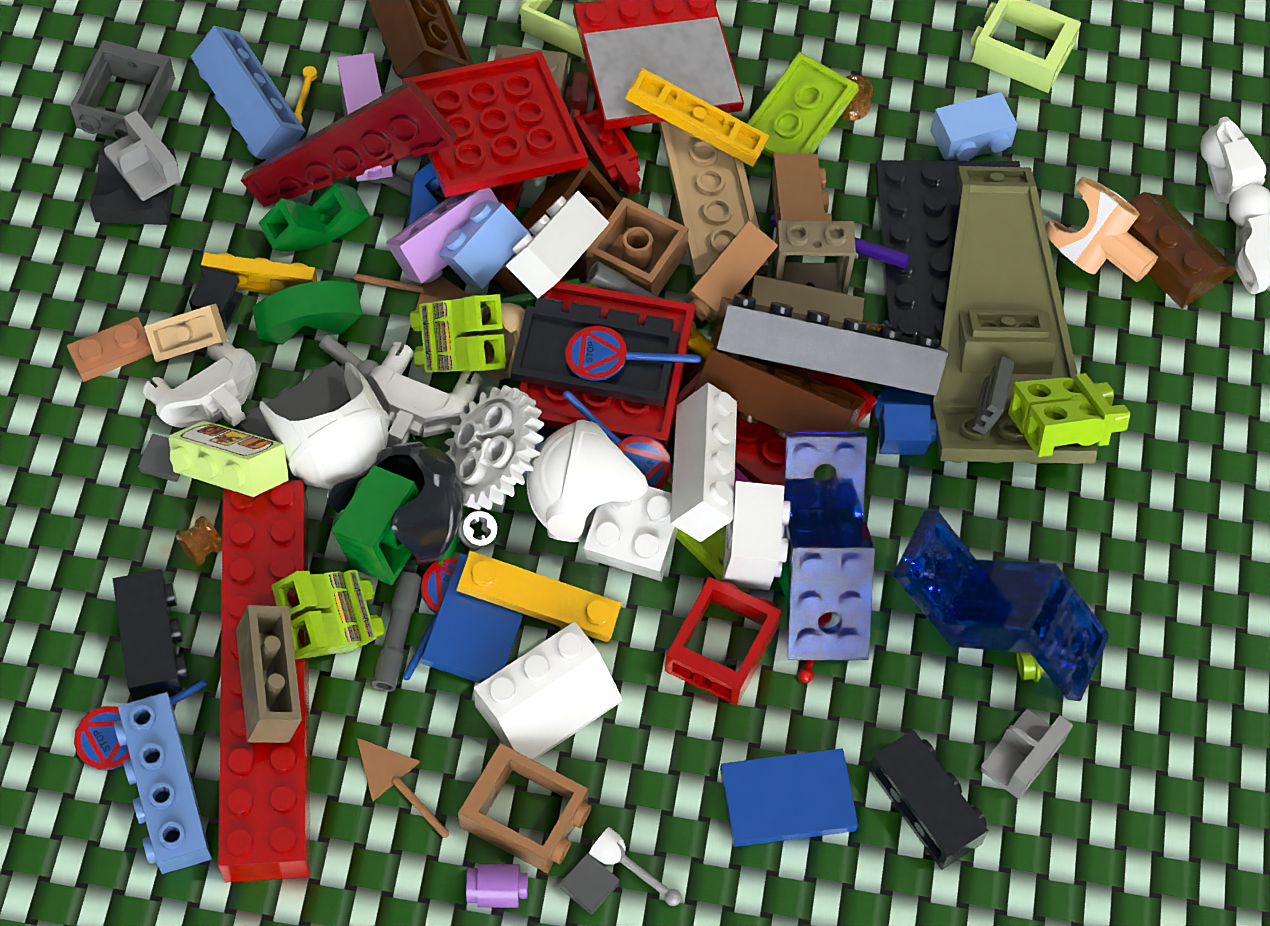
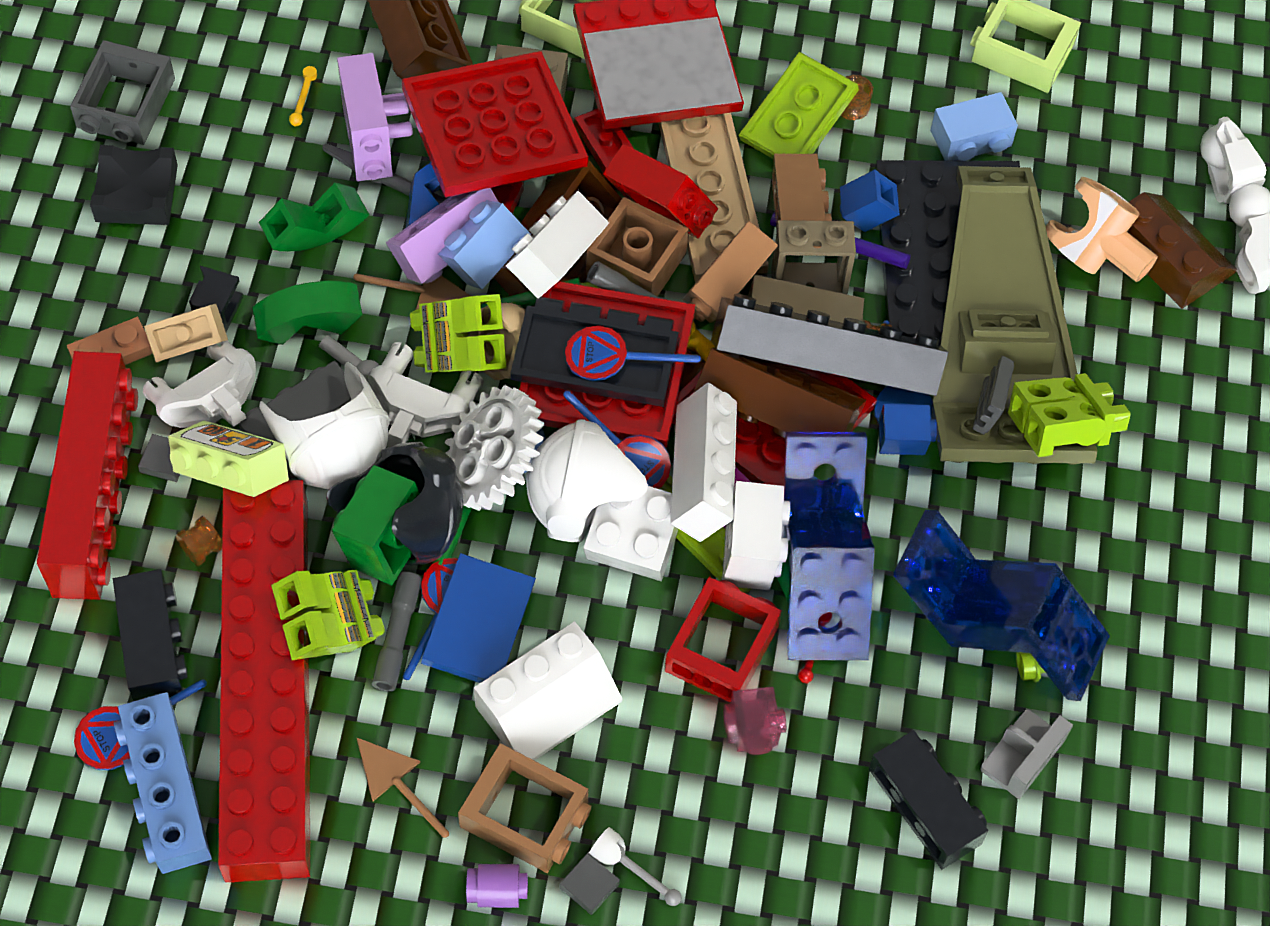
light grey panel [104,110,181,201] -> none
medium blue brick [190,26,306,160] -> none
yellow plate [201,252,317,294] -> none
dark tan brick [236,605,302,743] -> none
dark red wing [241,79,457,207] -> none
yellow plate [456,551,622,643] -> none
white bush [458,511,497,548] -> none
clear red plate [566,72,589,122] -> none
yellow plate [625,68,769,167] -> none
blue tile [720,748,858,847] -> none
none -> red brick [37,351,138,600]
none -> red window [603,144,719,239]
none -> clear pink brick [723,687,787,755]
none -> blue brick [840,169,899,232]

